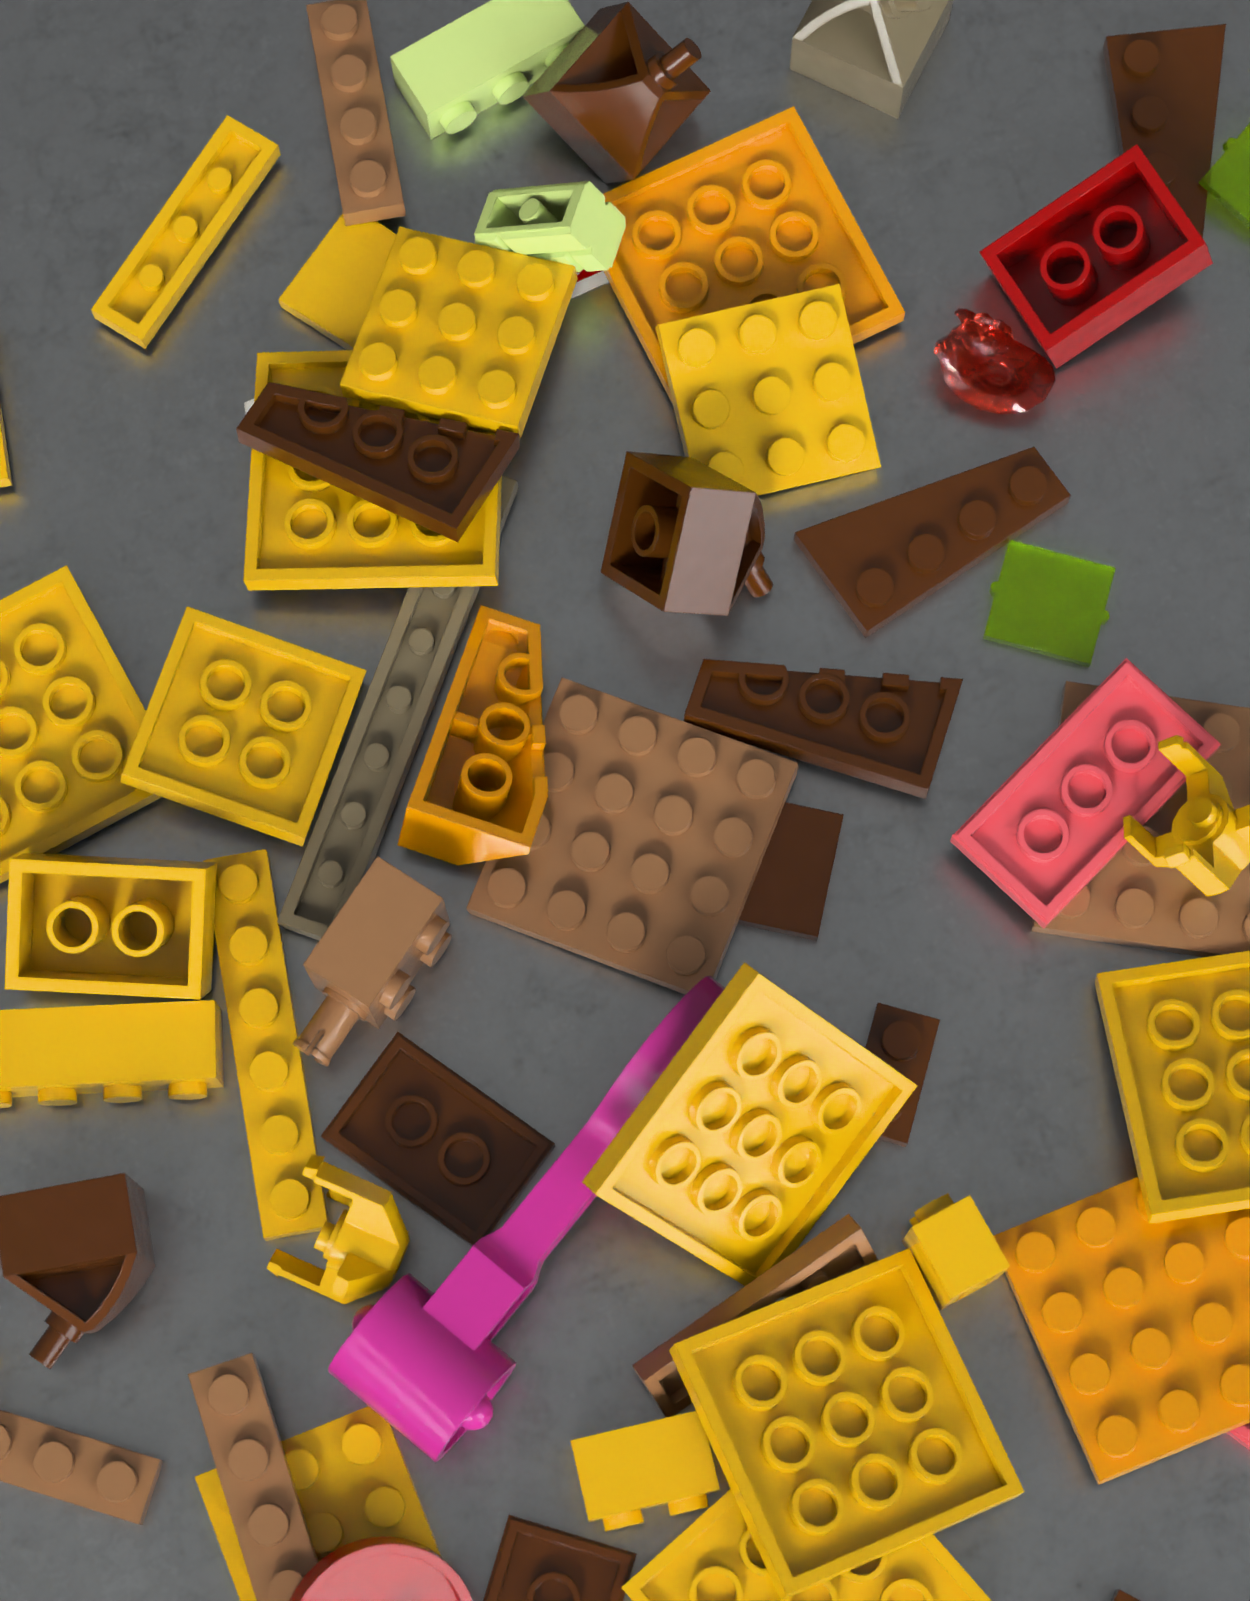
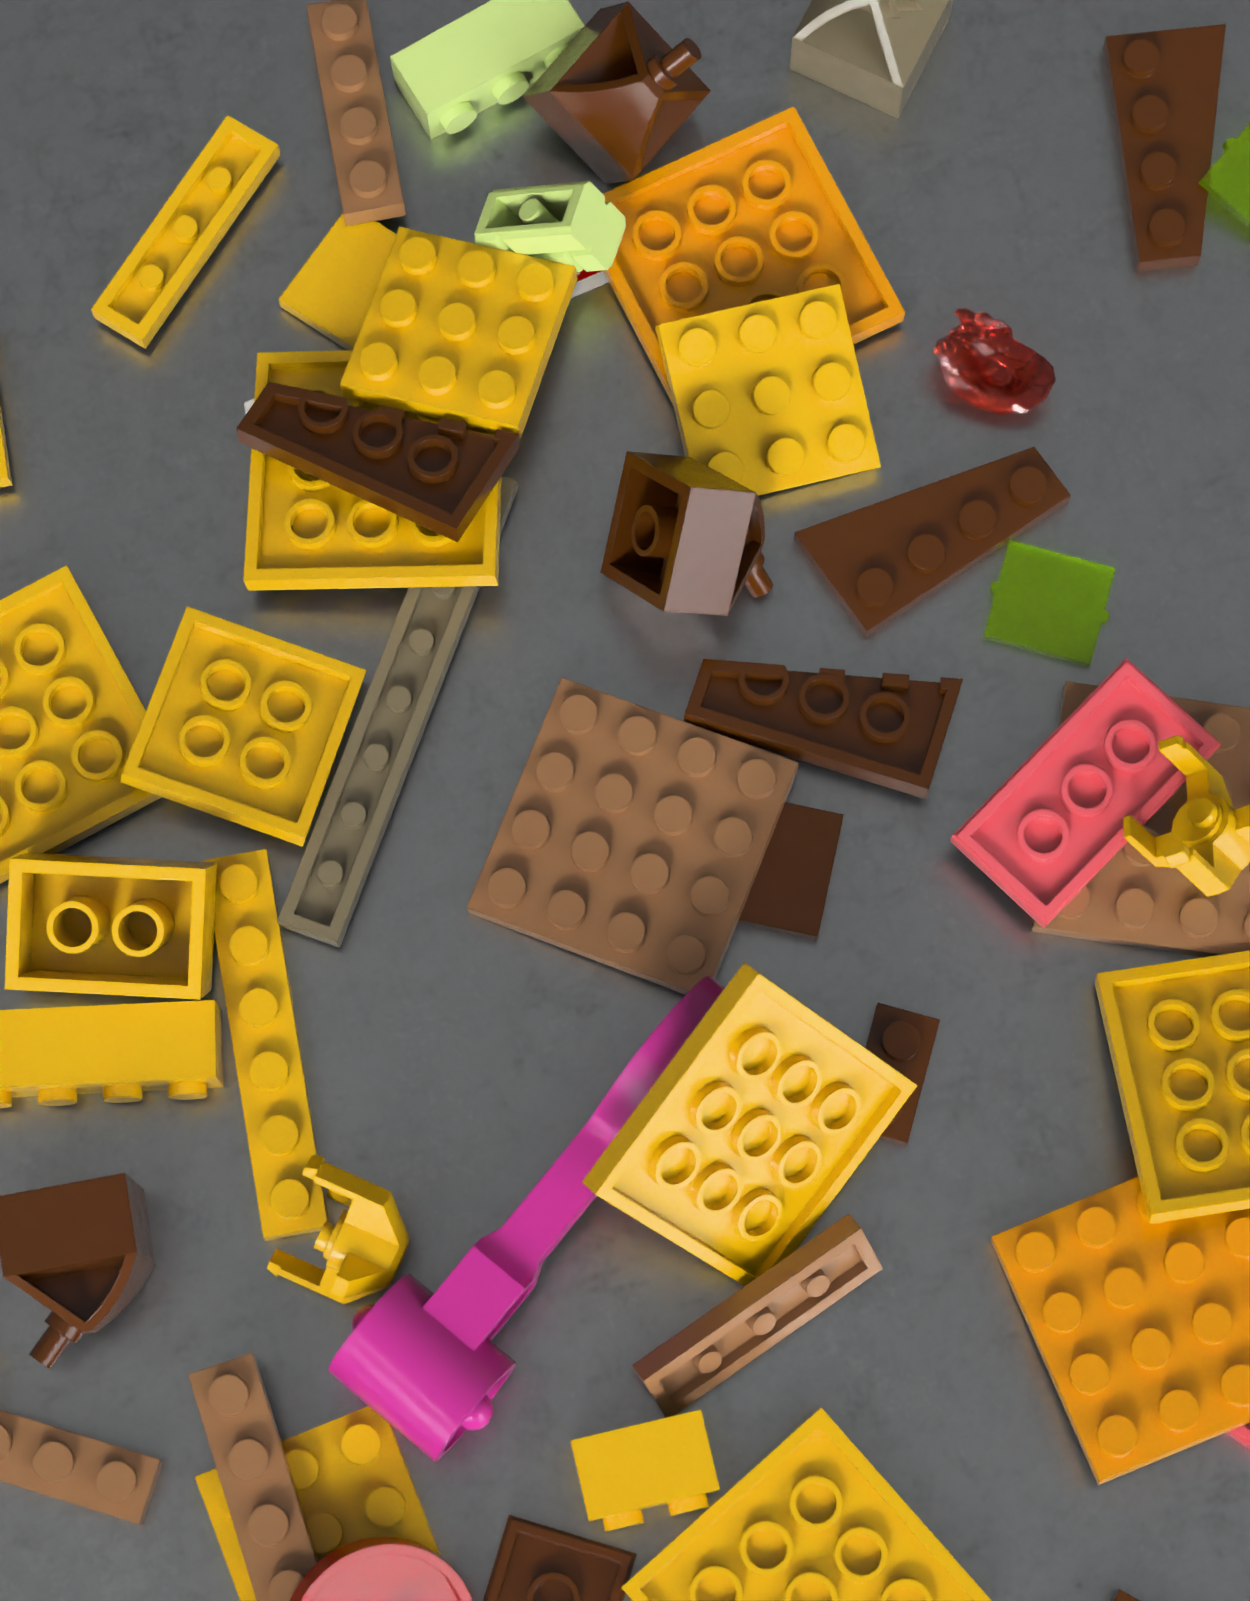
medium nougat brick [293,856,452,1067] -> none
reddish brown tile [321,1032,555,1246] -> none
light orange wedge [397,605,548,865] -> none
yellow plate [669,1248,1025,1600] -> none
yellow brick [902,1193,1010,1311] -> none
red brick [979,144,1213,369] -> none

